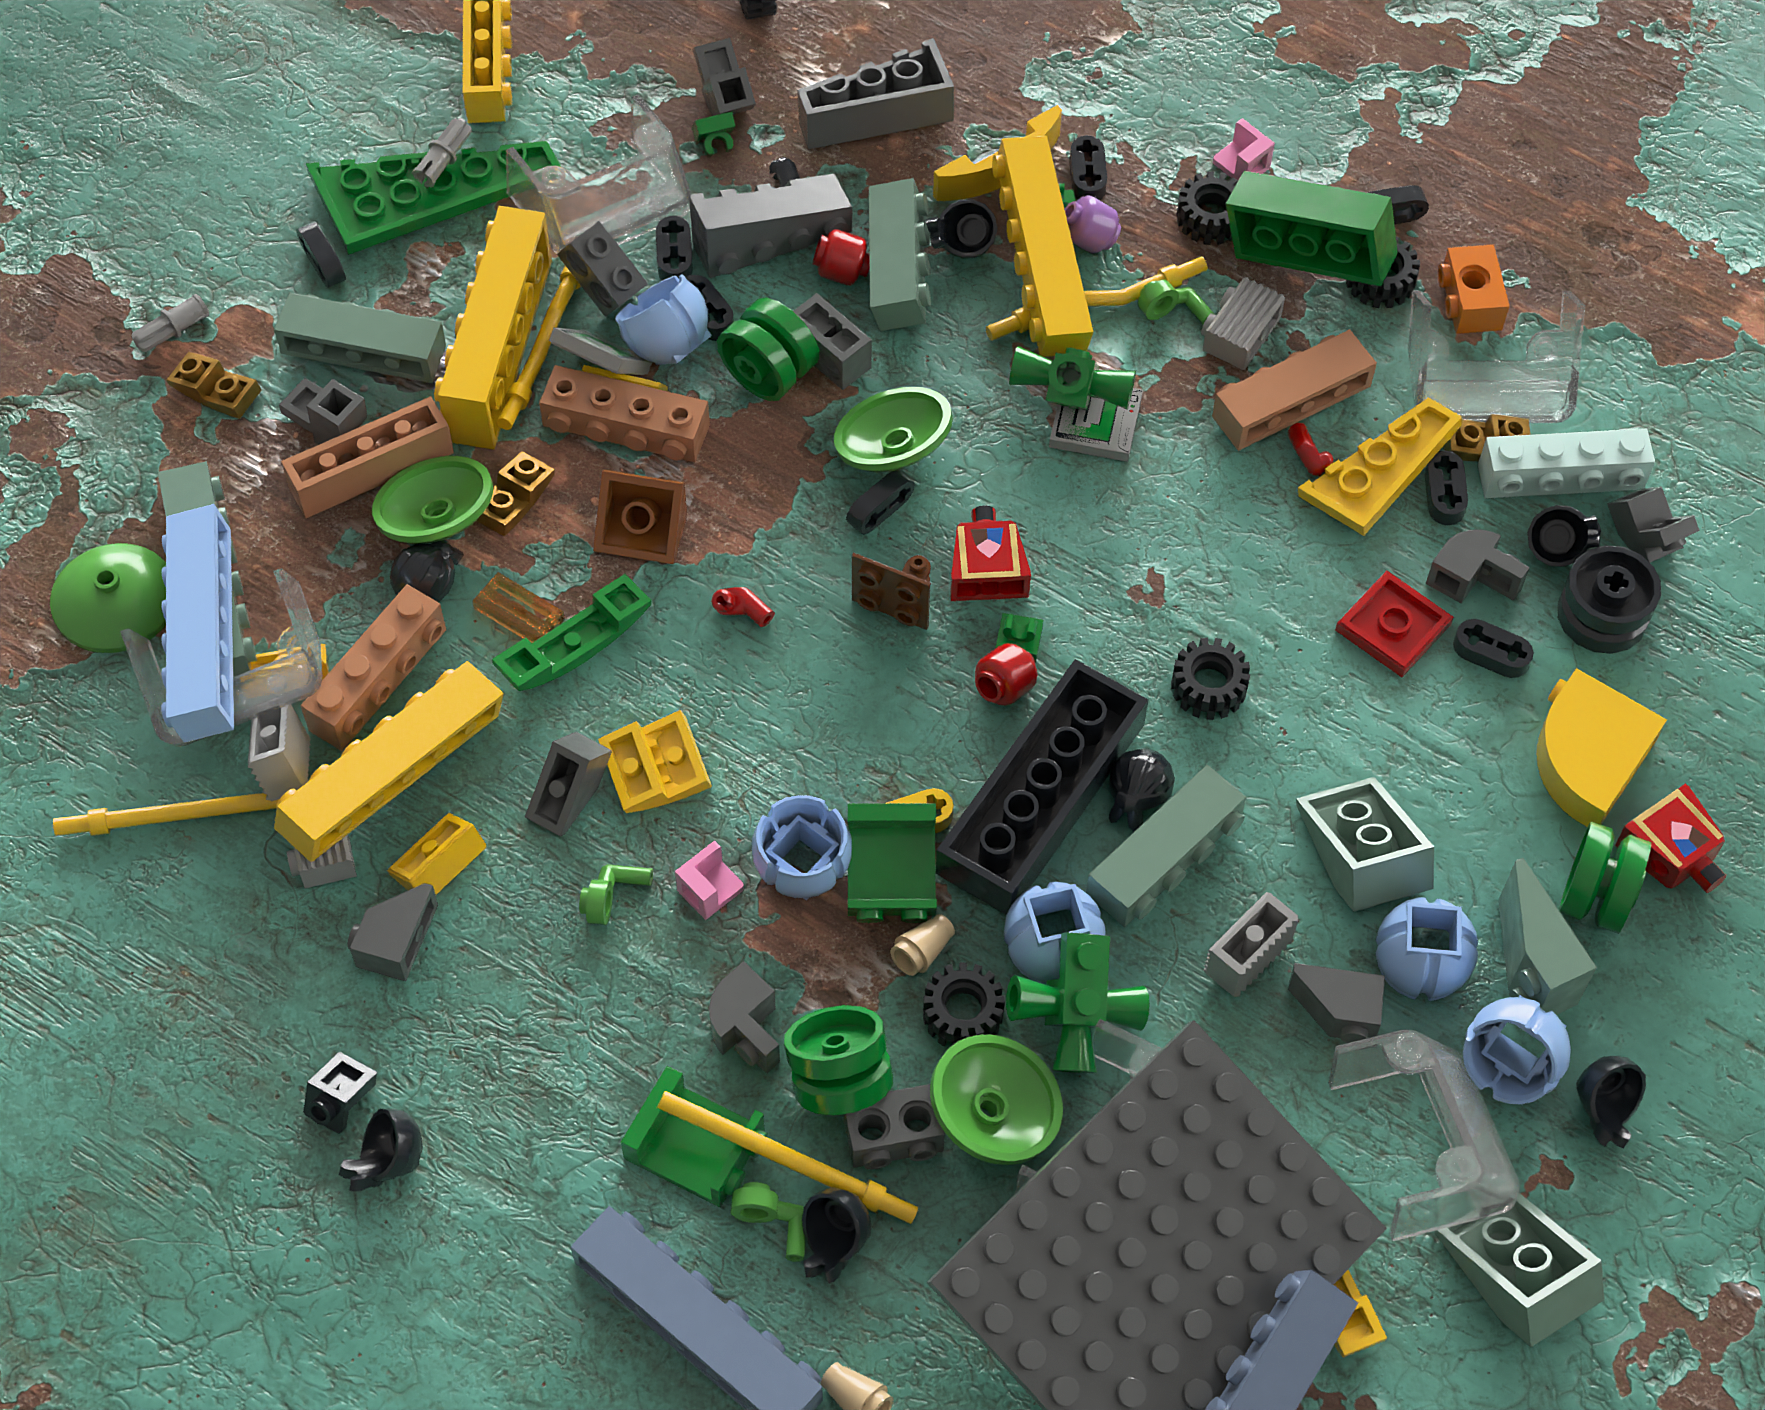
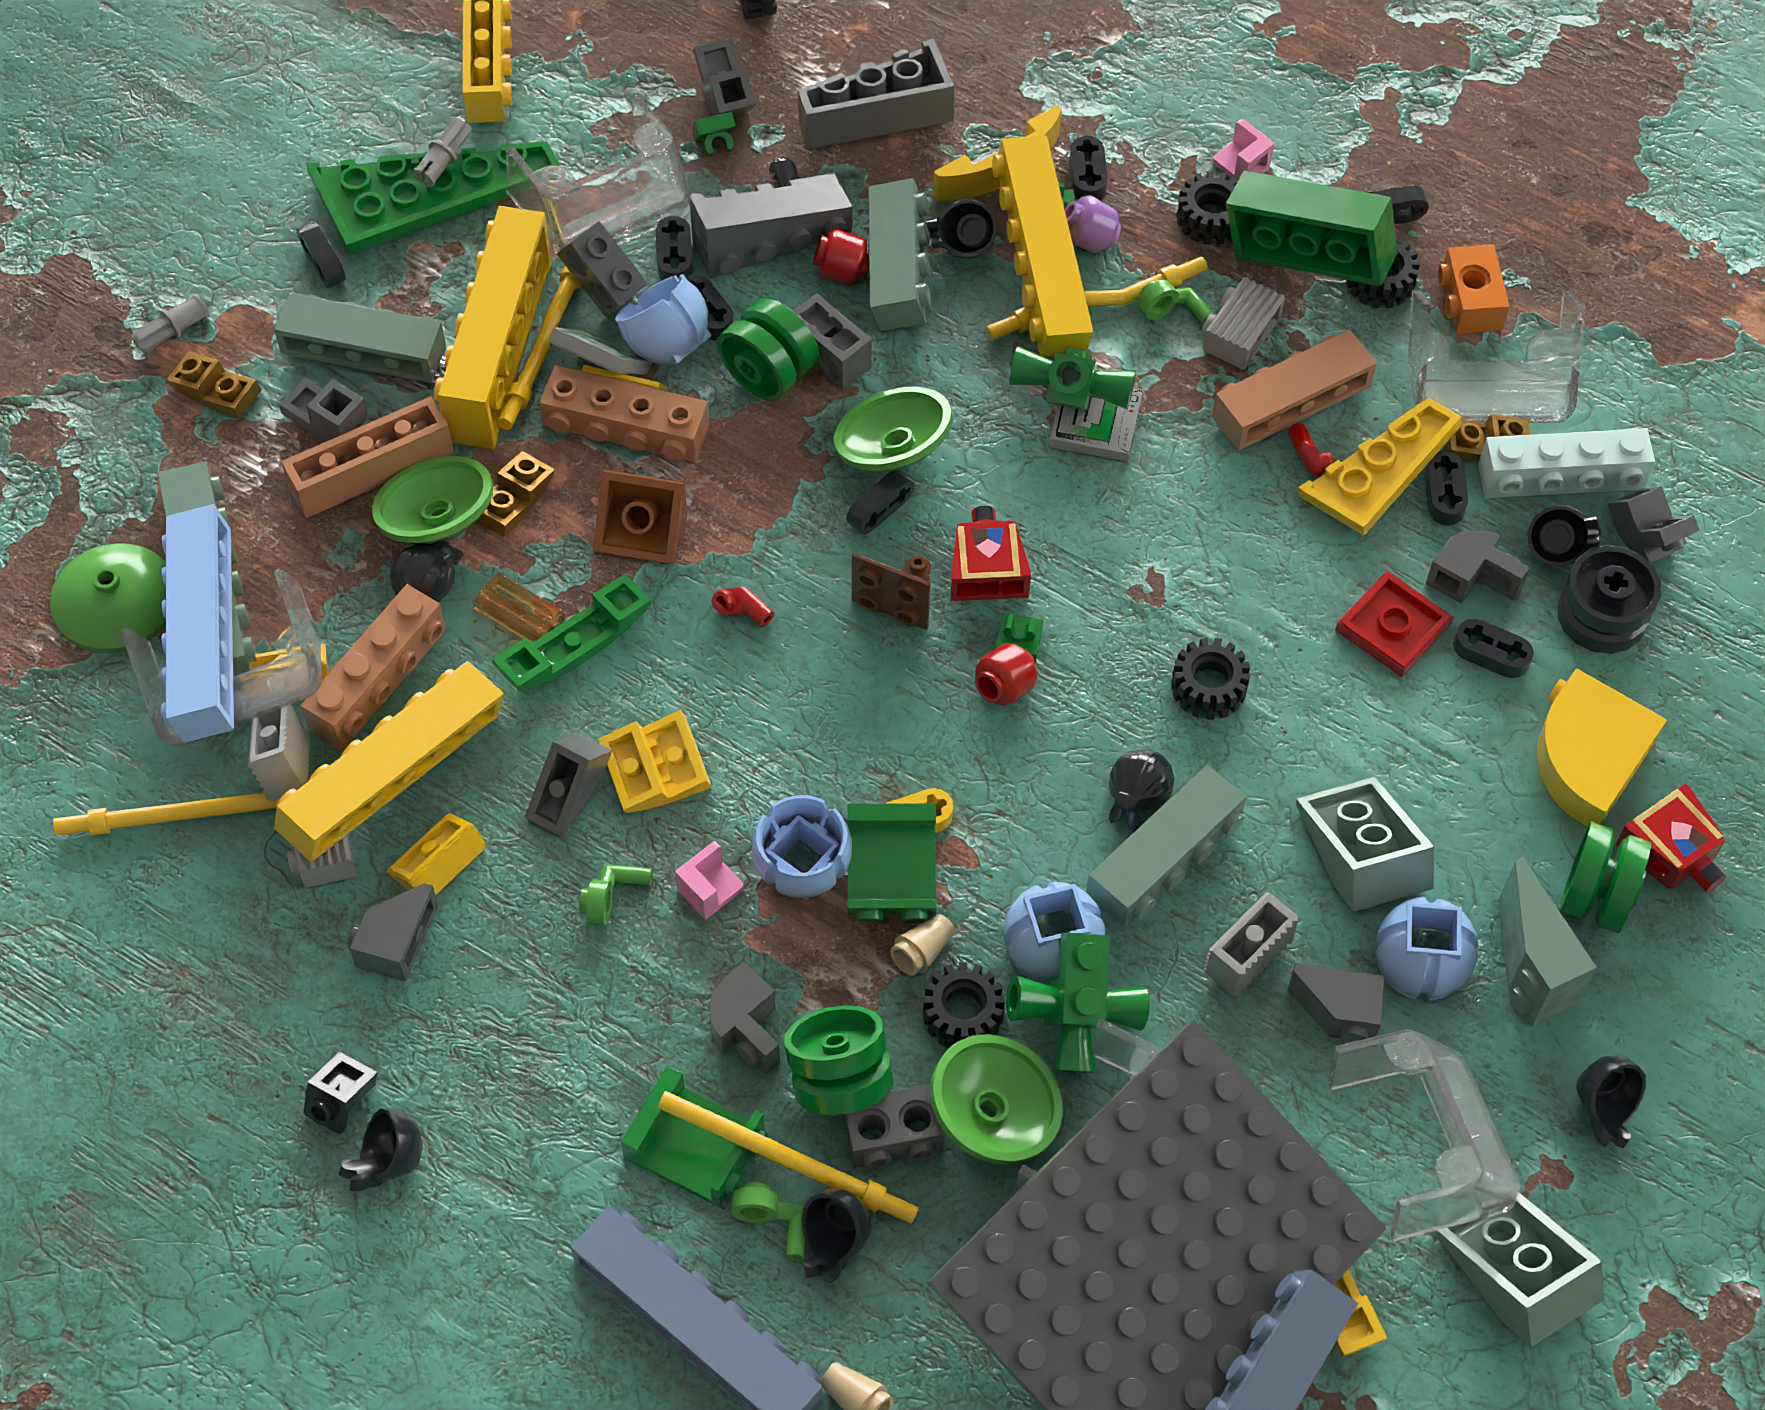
black brick [935,659,1149,915] -> none
light blue piece [1463,995,1571,1104] -> none

